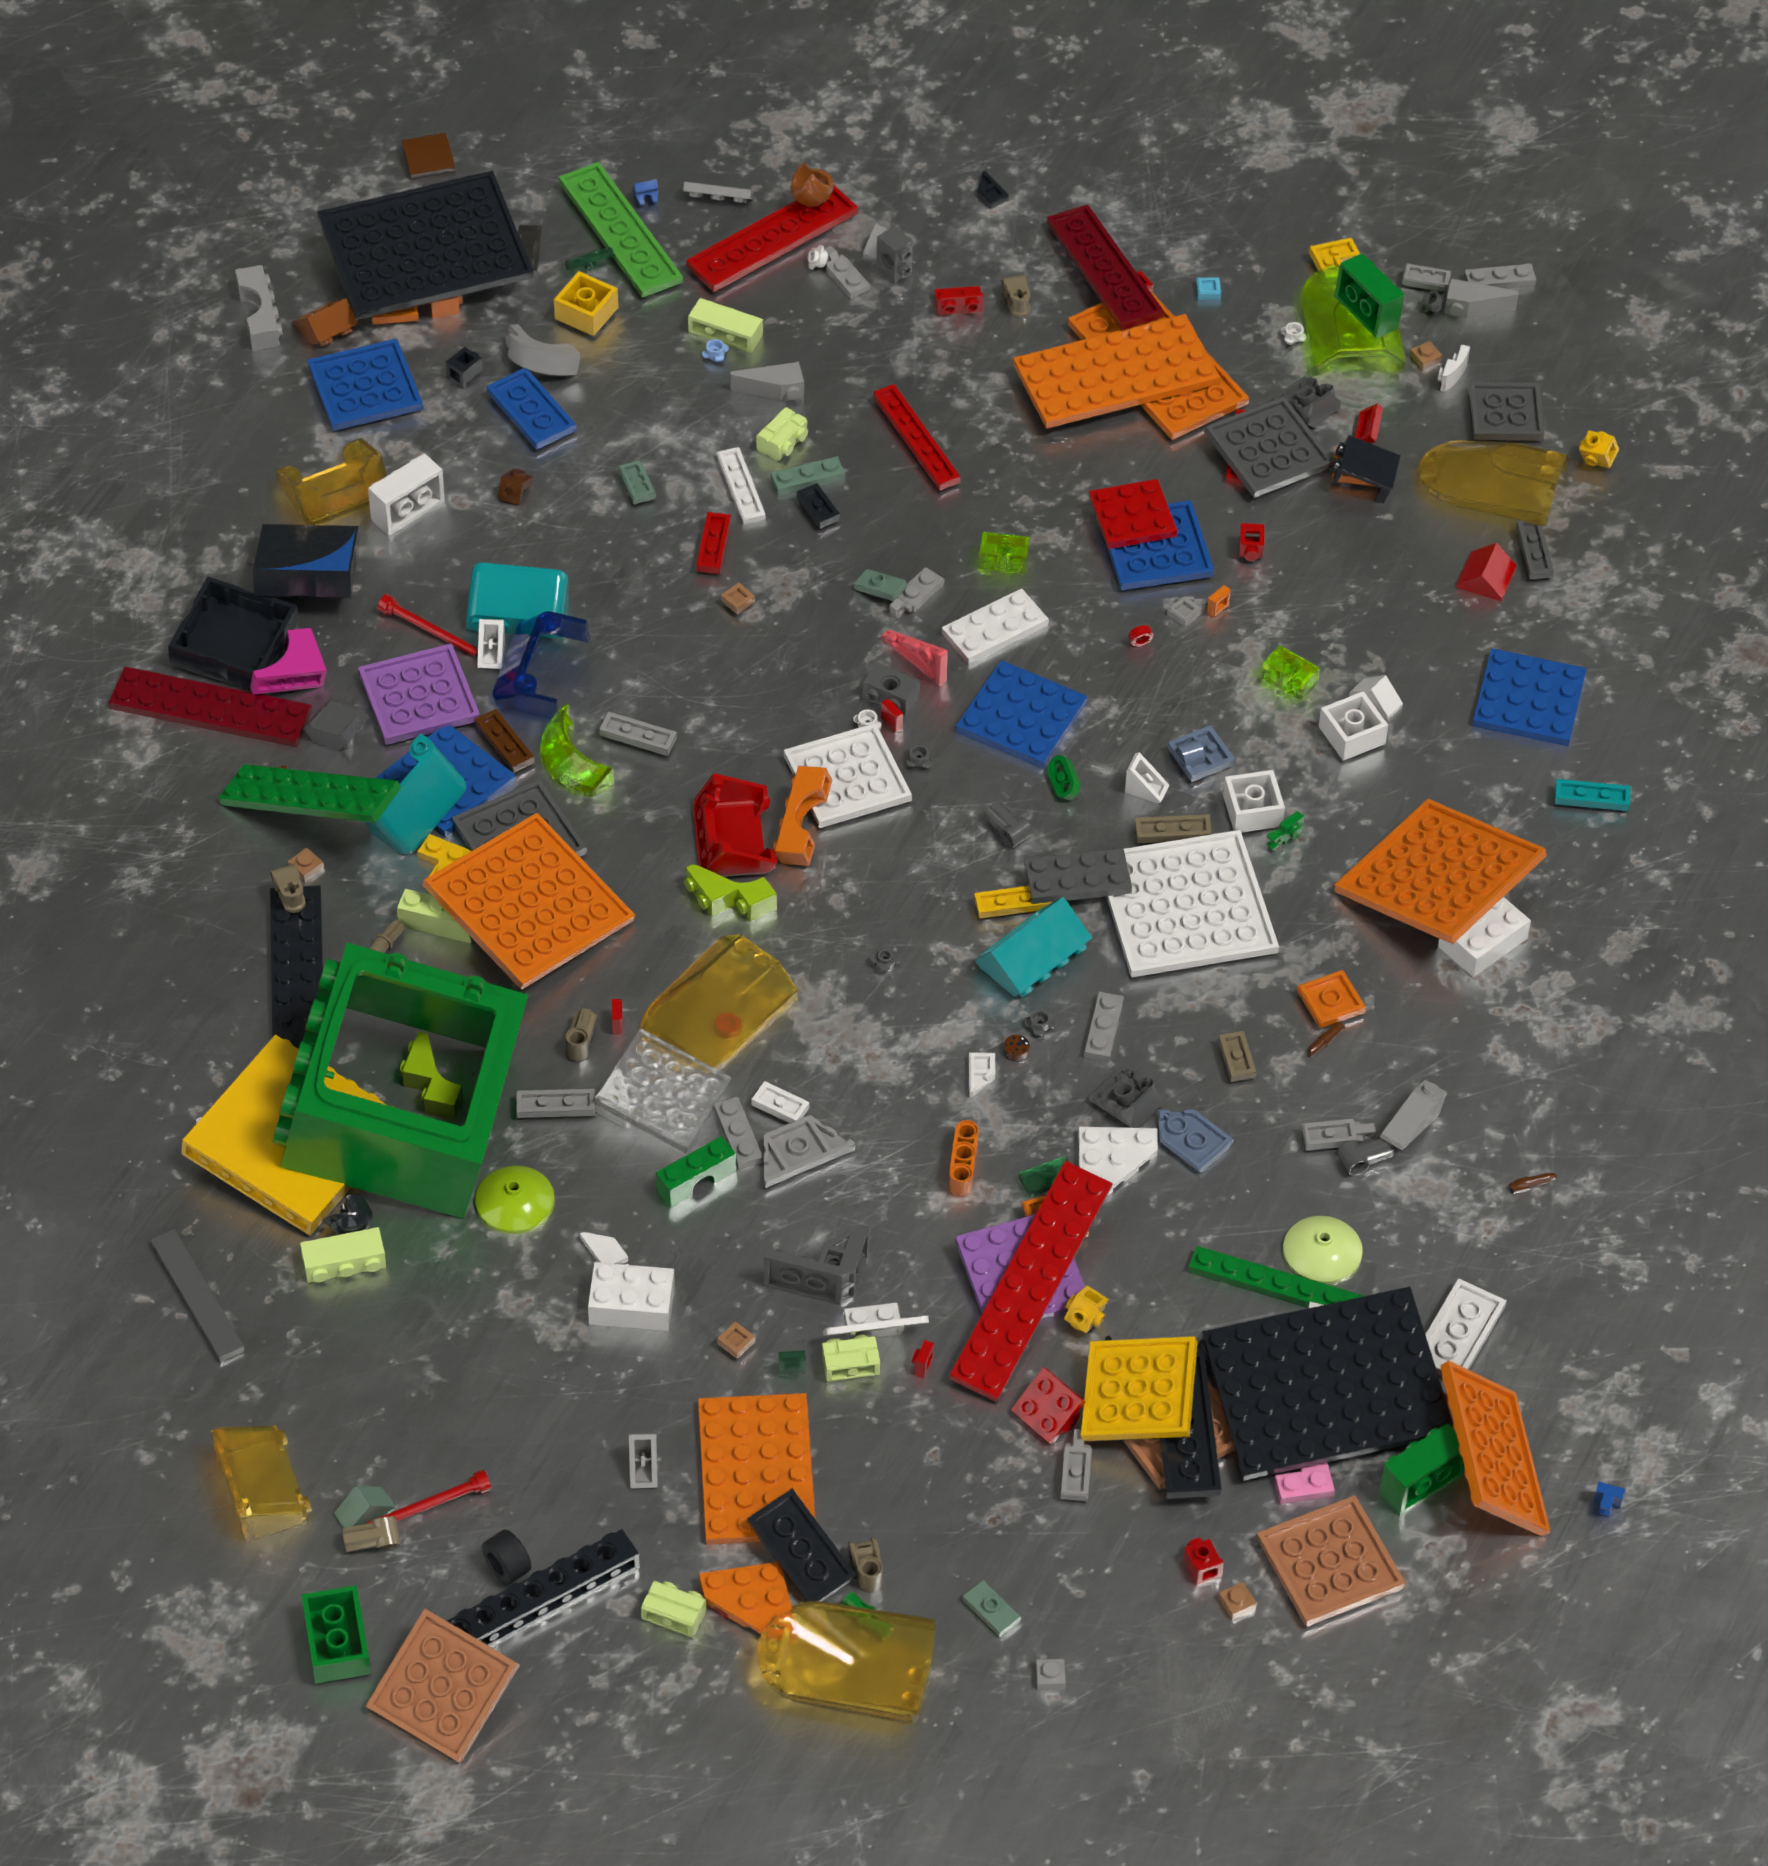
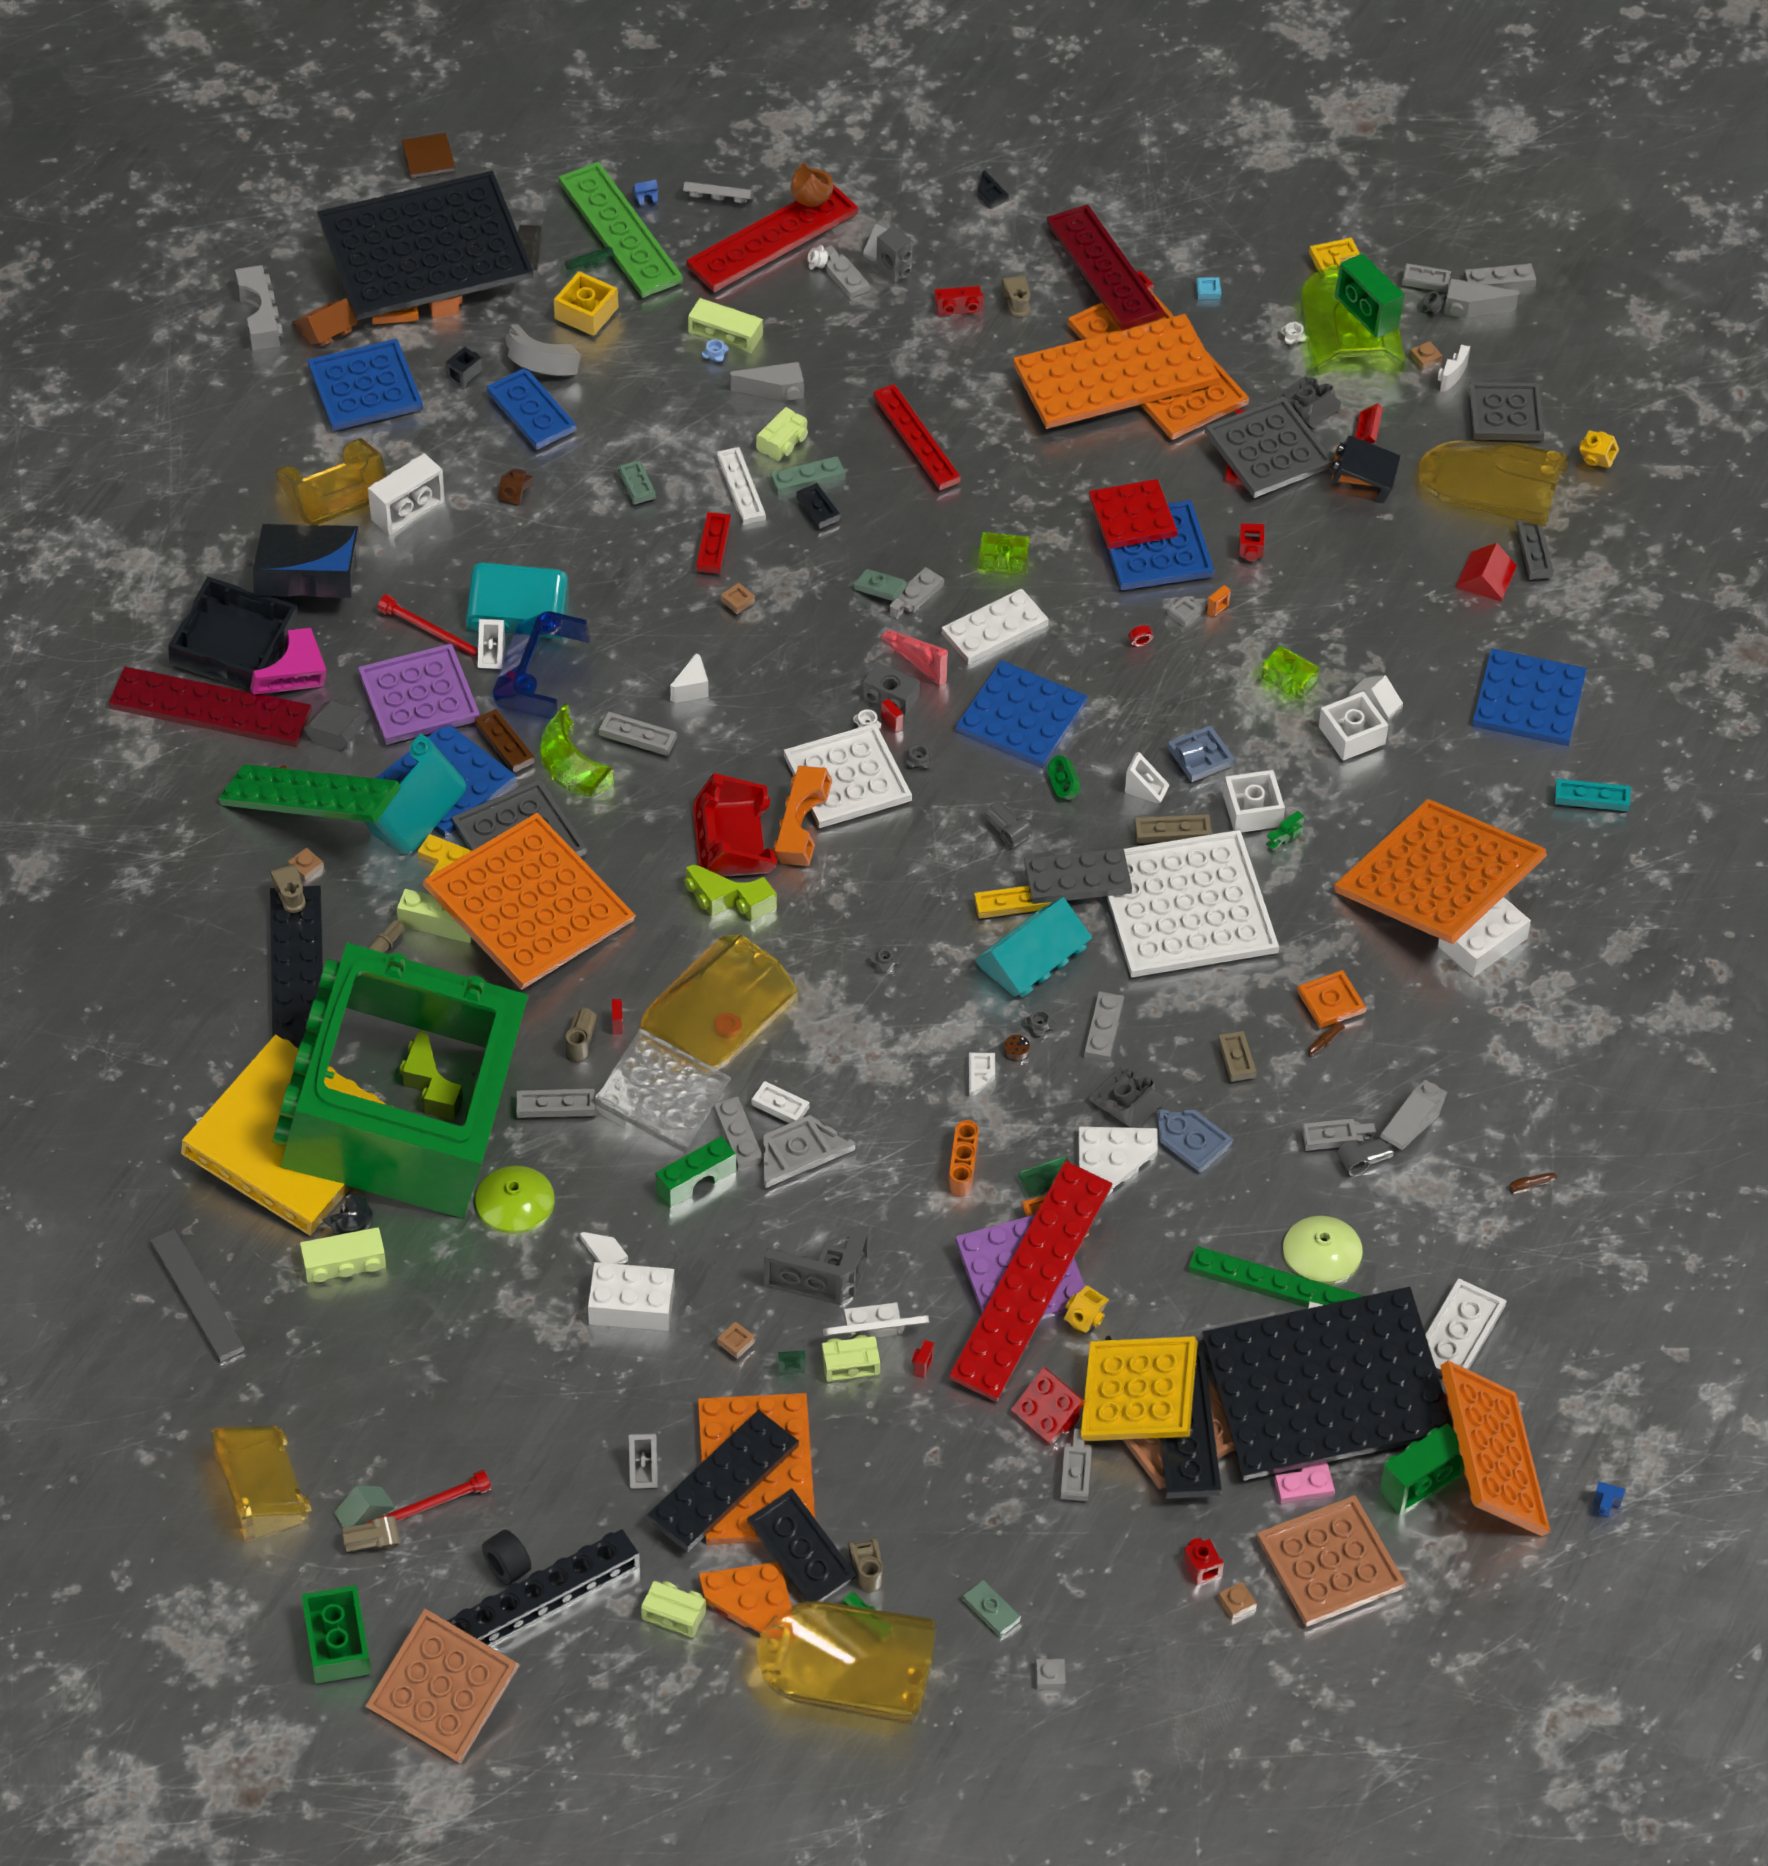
none -> black plate [647,1409,799,1552]
none -> white slope [670,654,708,703]

